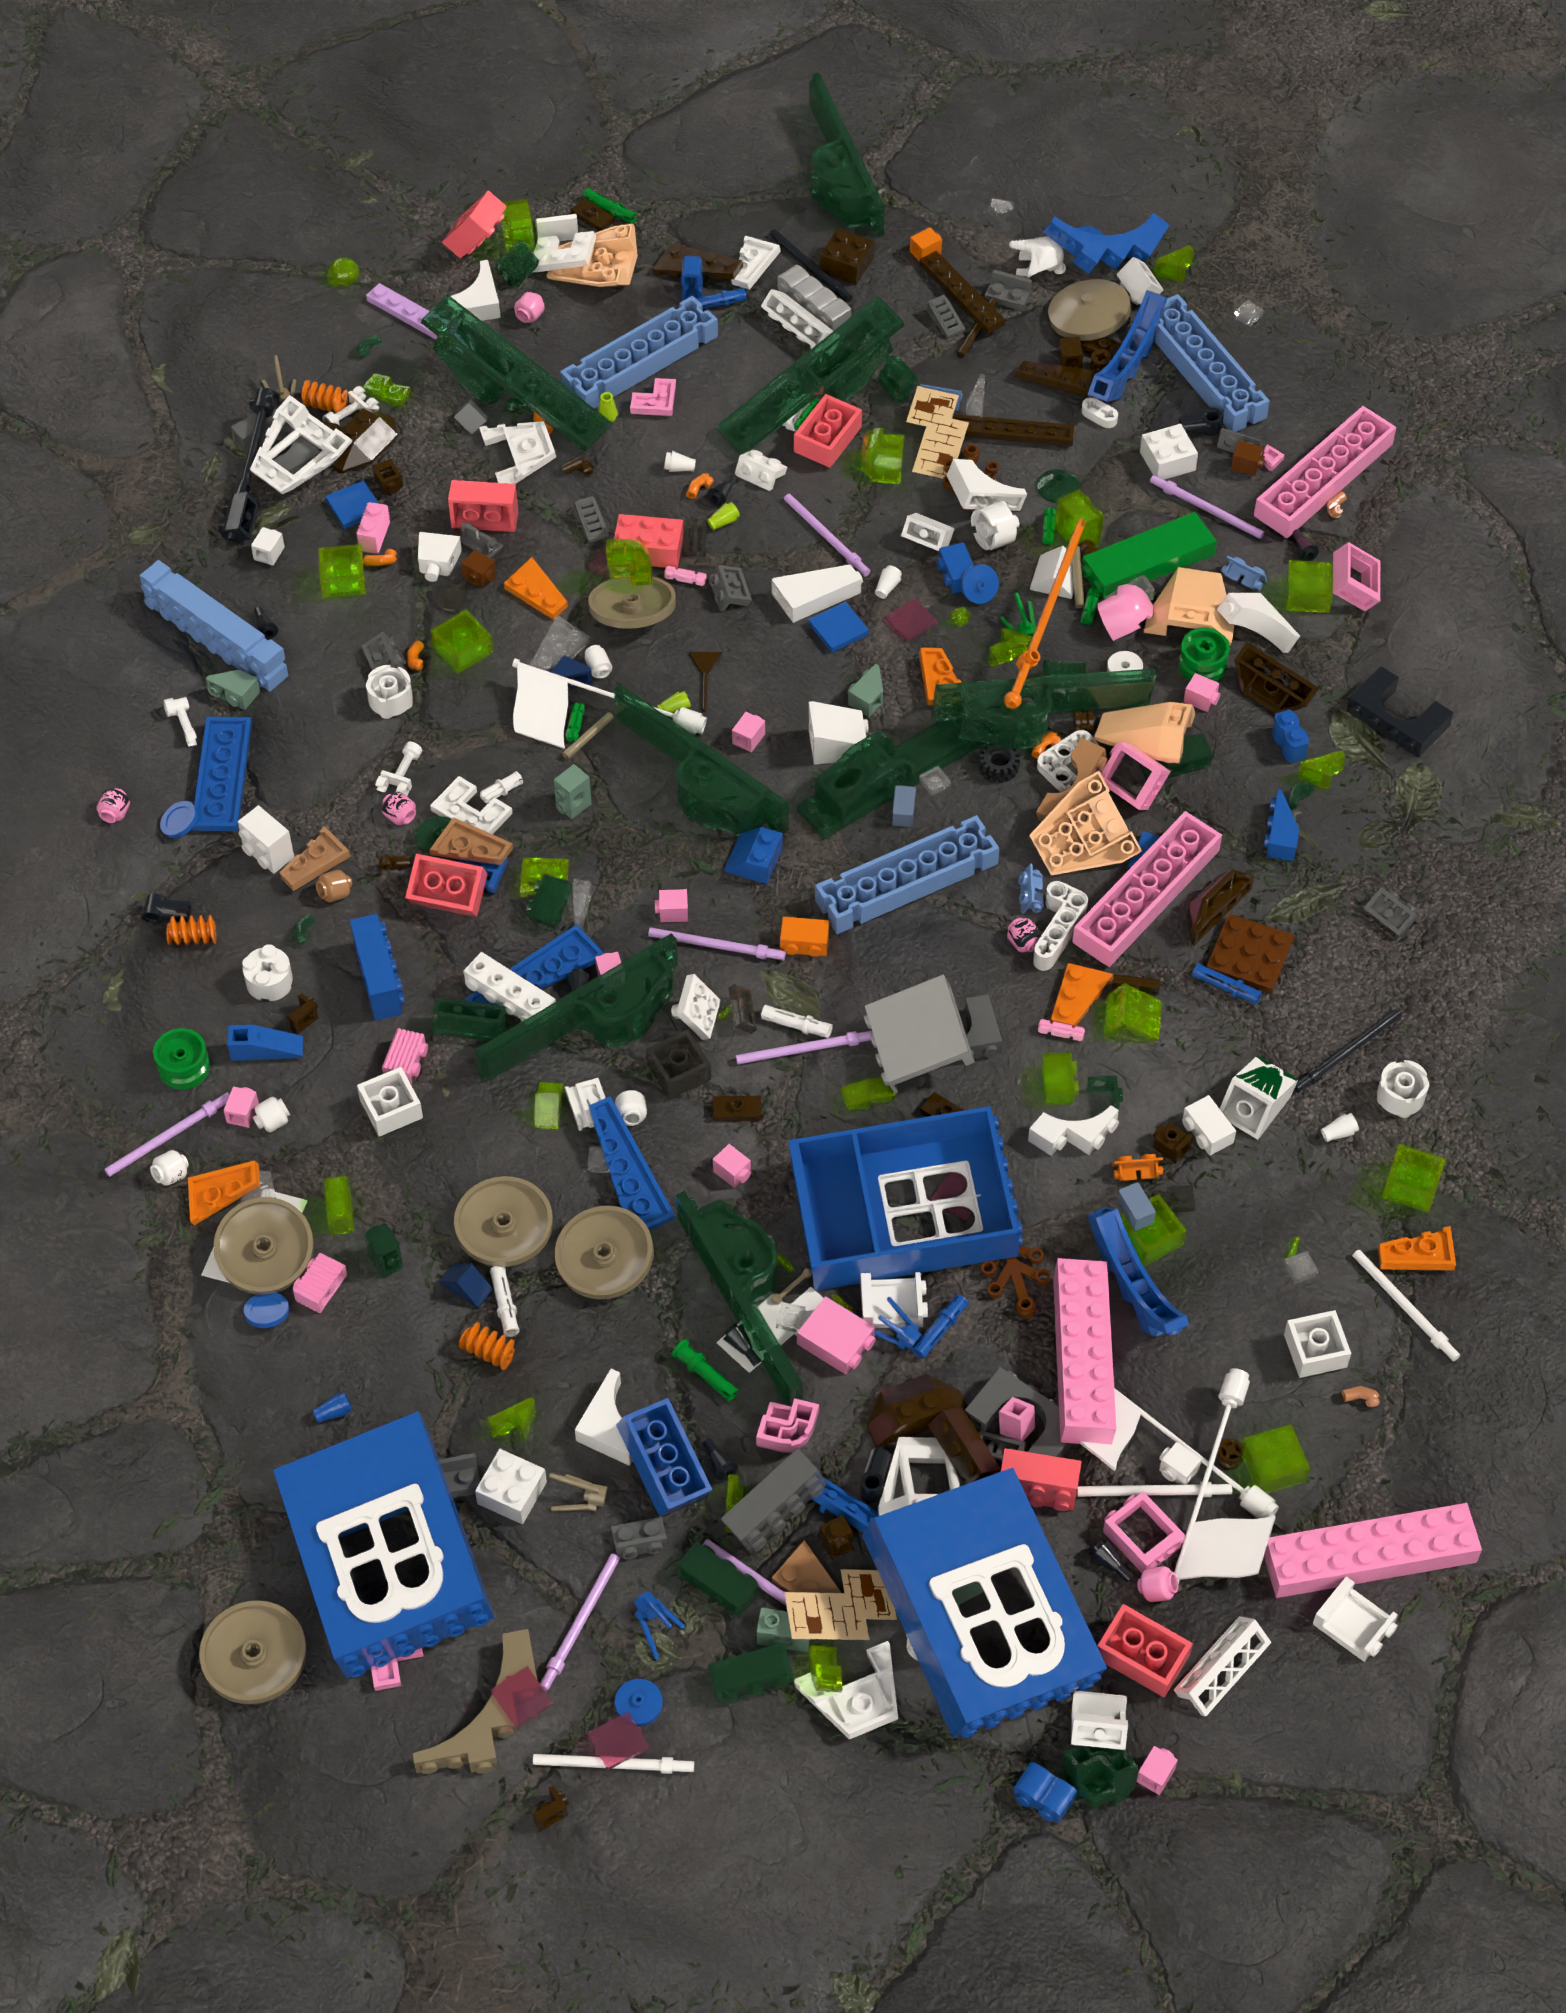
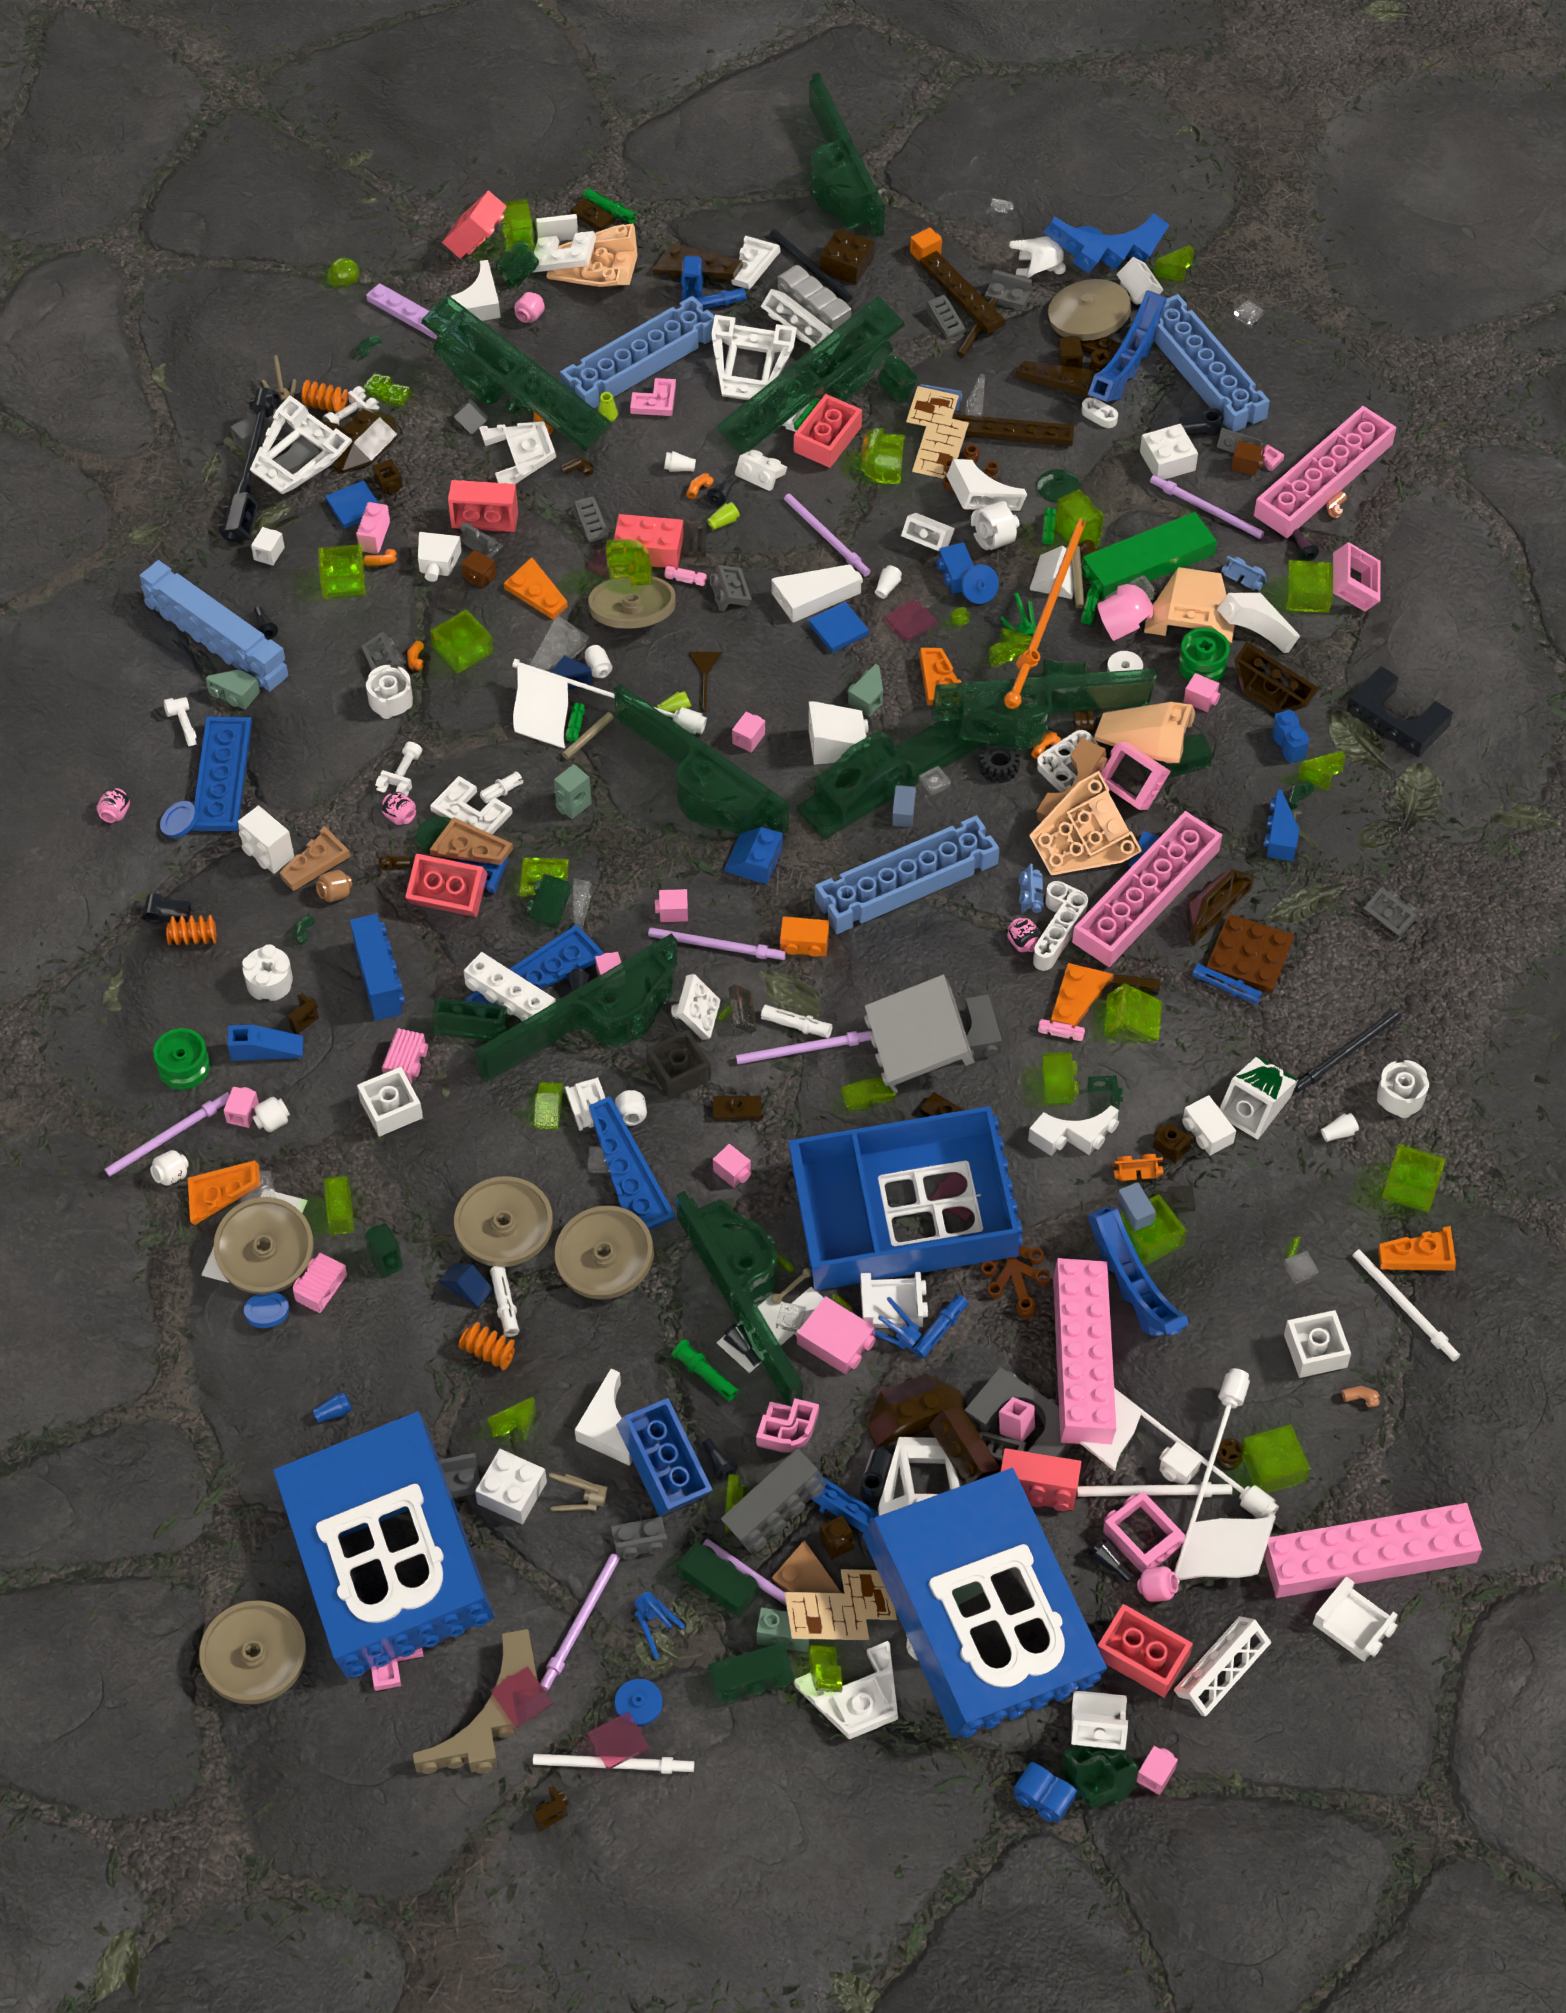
none -> white windscreen [712,315,797,403]

